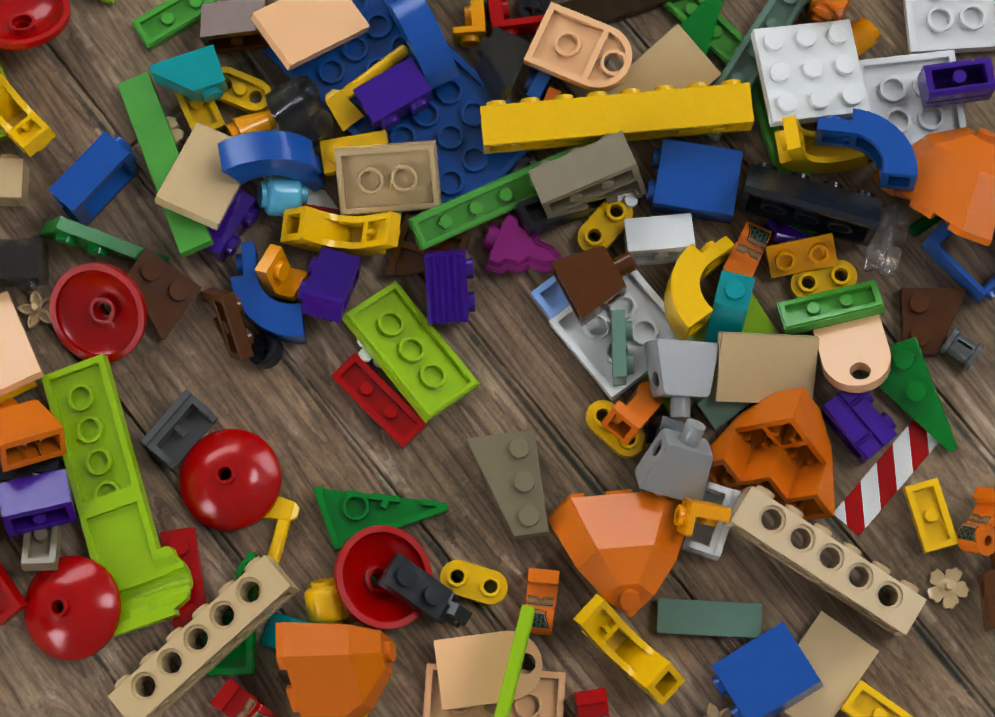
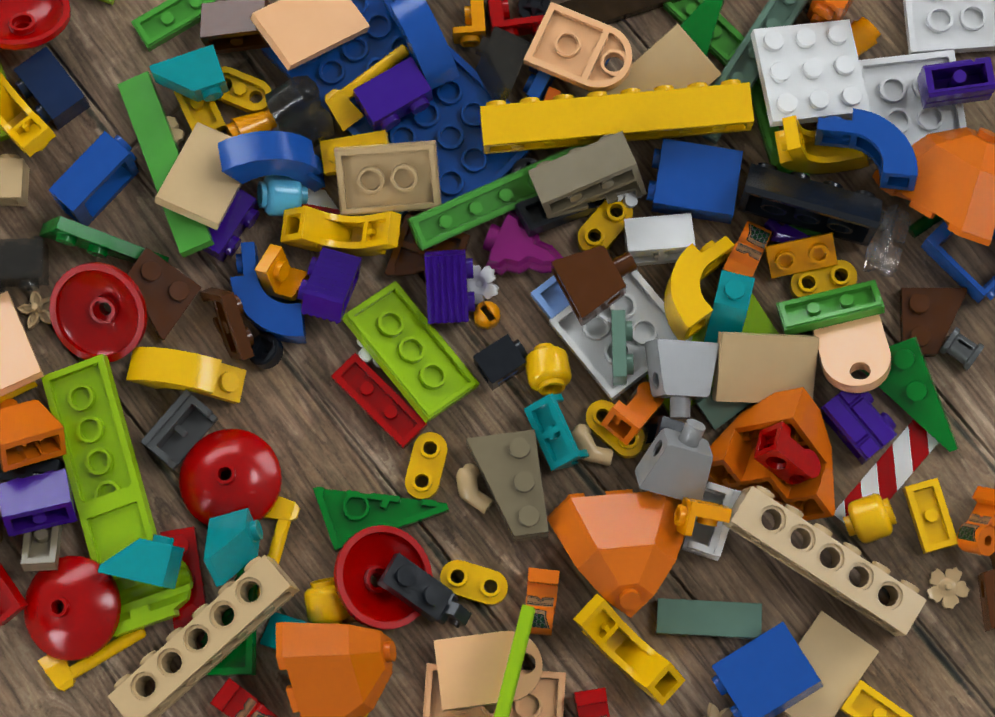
none -> dark blue brick [13,46,91,130]
none -> yellow piece [37,628,146,692]
none -> teal slope [98,534,185,589]
none -> yellow arch [126,347,247,404]
none -> teal slope [203,508,263,587]
none -> yellow plate [405,432,448,500]
none -> tan arm [456,463,494,514]
none -> white plant [467,264,499,304]
none -> light orange hinge [473,301,501,330]
none -> black brick [473,334,528,391]
none -> teal hinge [524,393,589,471]
none -> yellow head [525,343,572,396]
none -> tan arm [571,424,614,467]
none -> red leg [754,421,821,485]
none -> yellow head [843,493,897,544]

